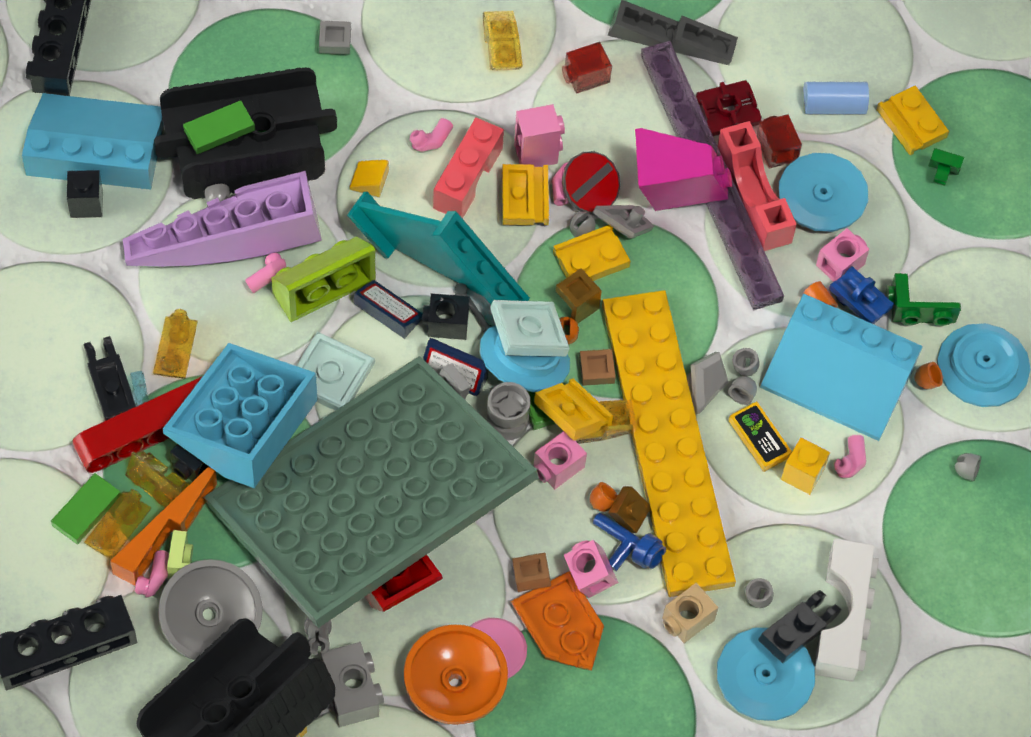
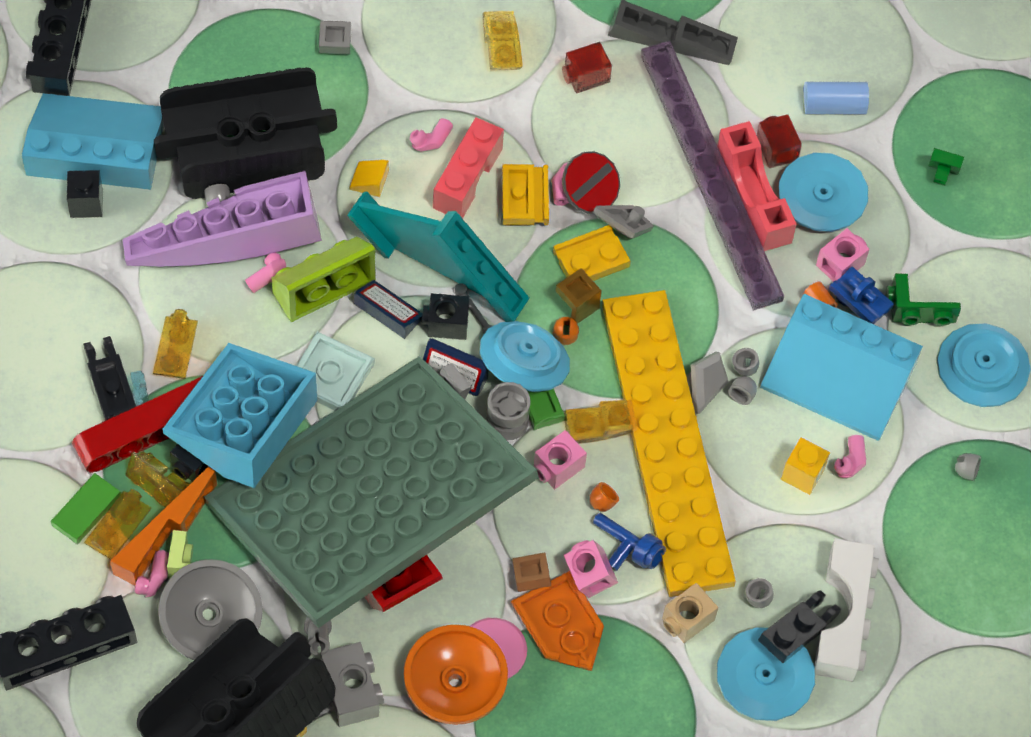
bright green tile [183,100,255,154] -> none
light aqua tile [490,300,570,357] -> none
bright pink brick [514,104,565,167] -> none
yellow plate [534,378,613,440] -> none
light grey hinge [570,211,596,237] -> none
medium nougat tile [579,349,616,386] -> none
pearl gold plate [608,486,650,533] -> none
dark pink slope [635,128,732,211] -> none
dark red piece [696,80,762,137] -> none
tile [728,401,792,472] -> none
yellow plate [876,85,949,155] -> none
orange hinge [914,362,943,390] -> none

